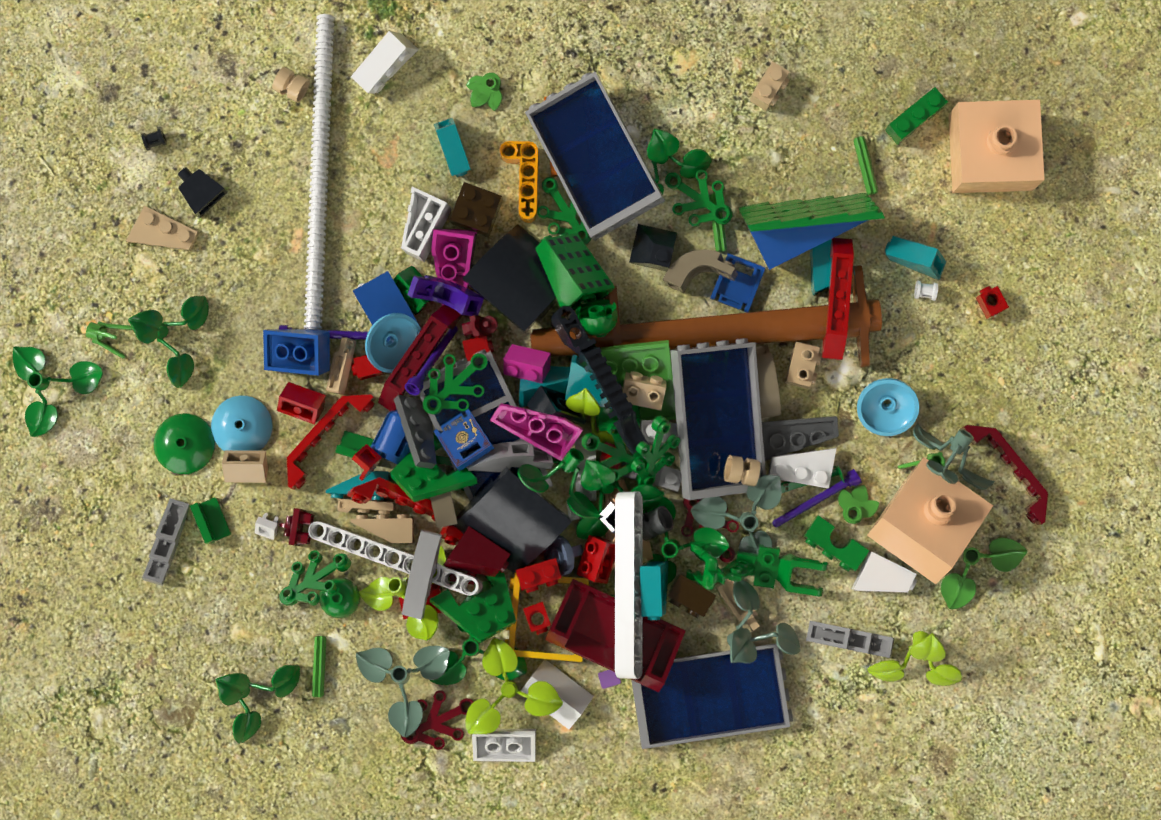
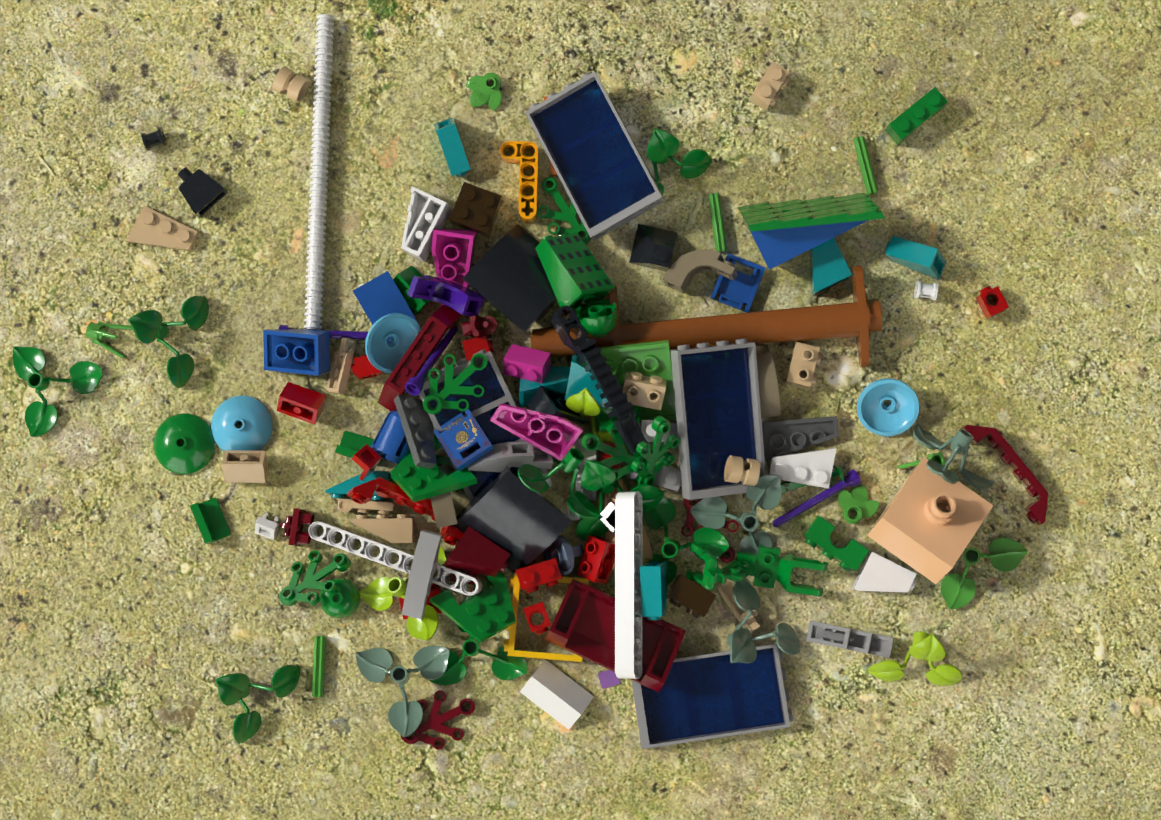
light grey slope [142,498,190,586] -> none
red slope [287,394,376,490] -> none
white wedge [351,31,419,94] -> none
lime plant [465,638,563,734] -> none
white slope [472,729,536,762] -> none
dark grey wheel [643,506,674,541] -> none
green plant [665,169,733,227] -> none
red slope [822,237,854,360] -> none
light nougat brick [948,100,1045,193] -> none

